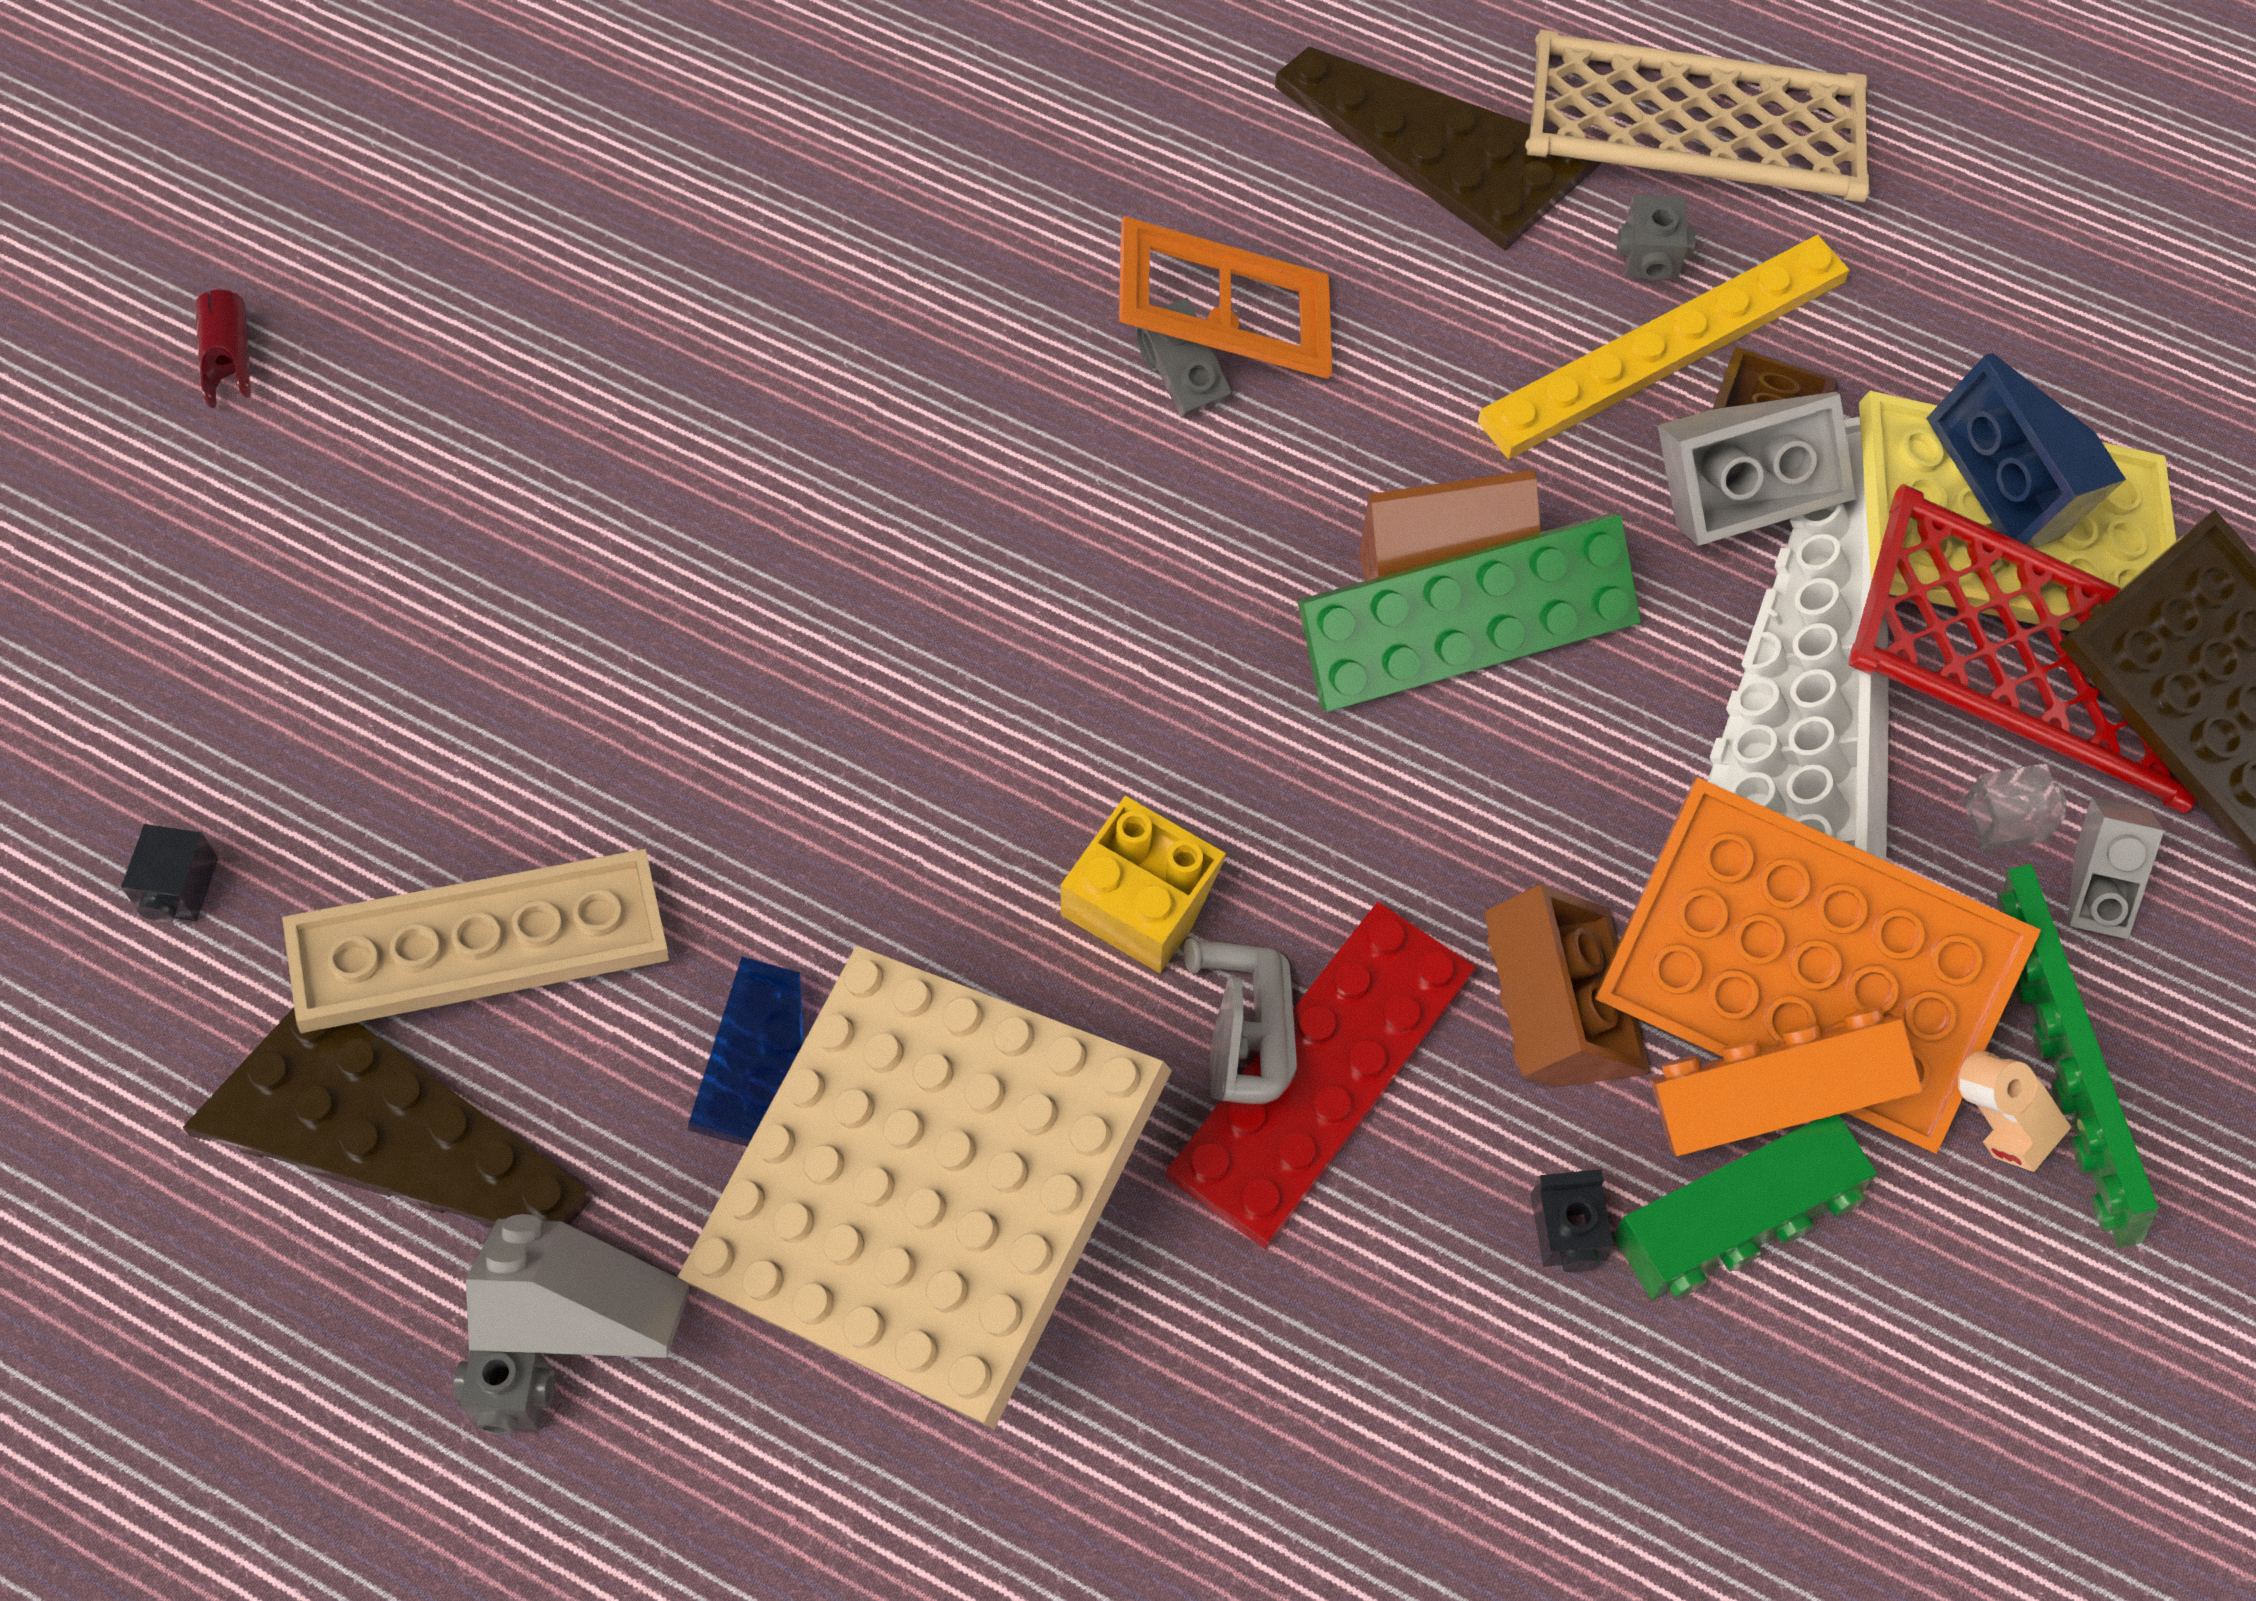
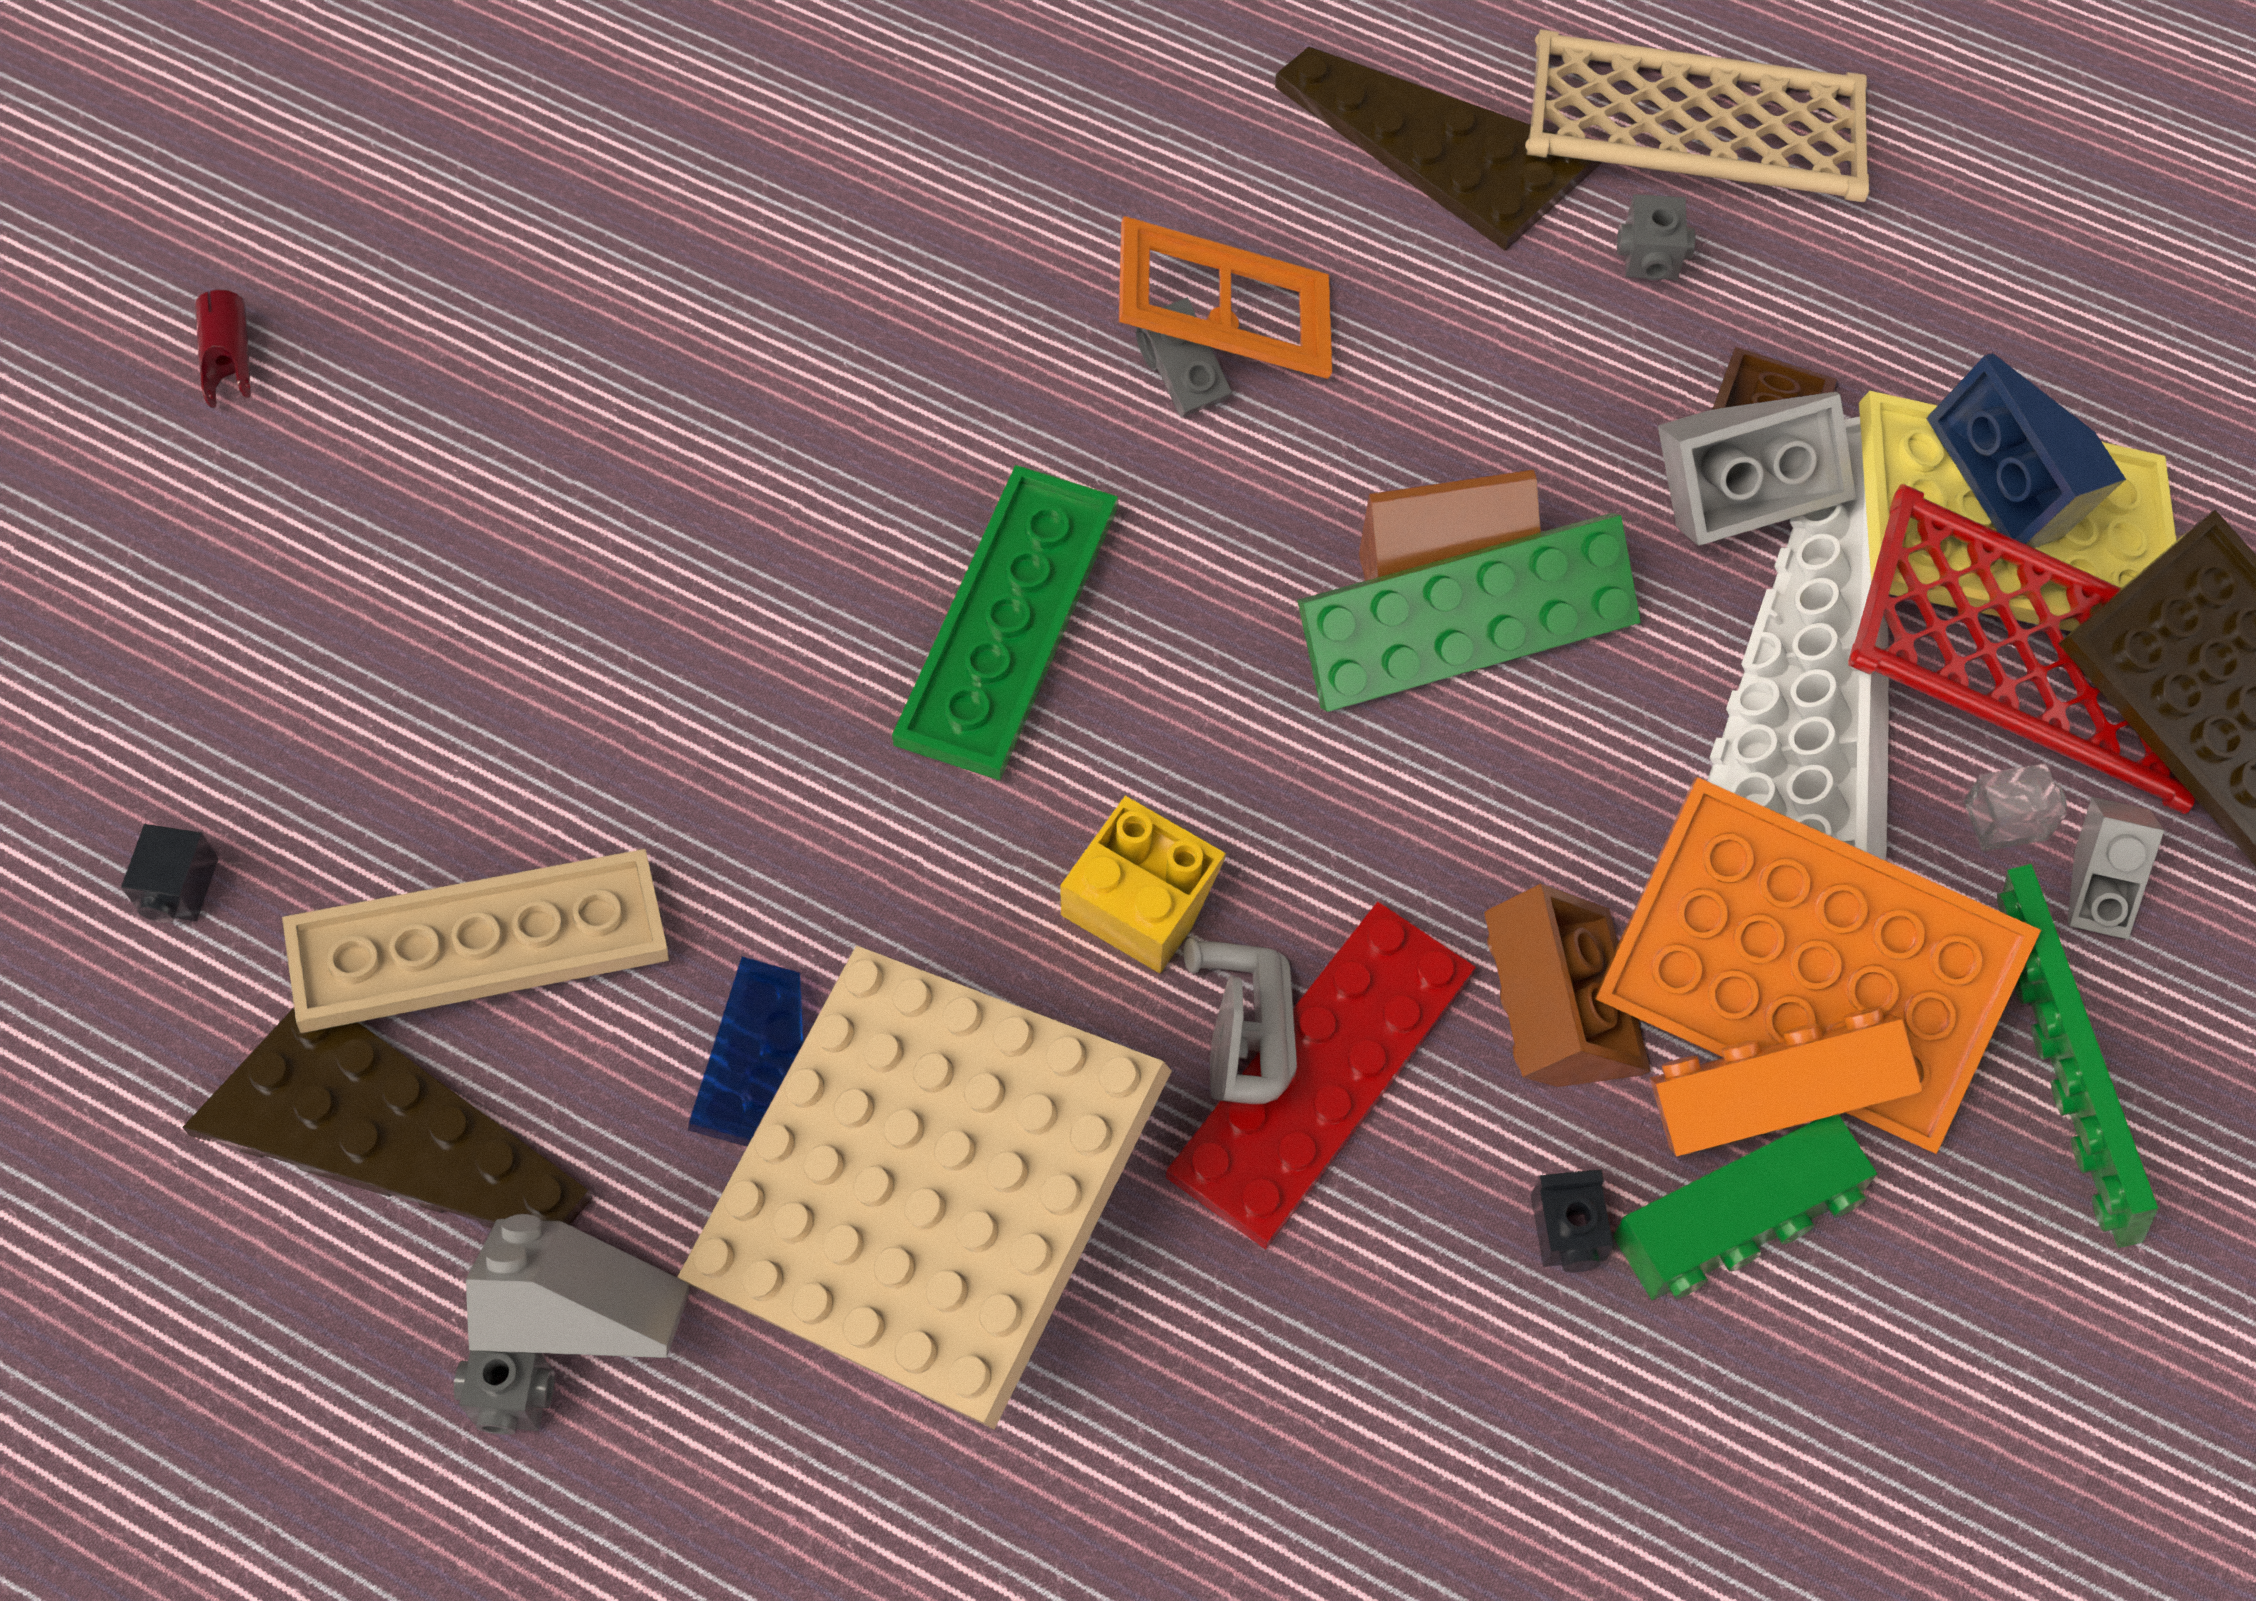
yellow plate [1478,234,1850,460] -> none
light nougat leg [1958,1050,2072,1172] -> none
none -> green plate [892,465,1118,781]

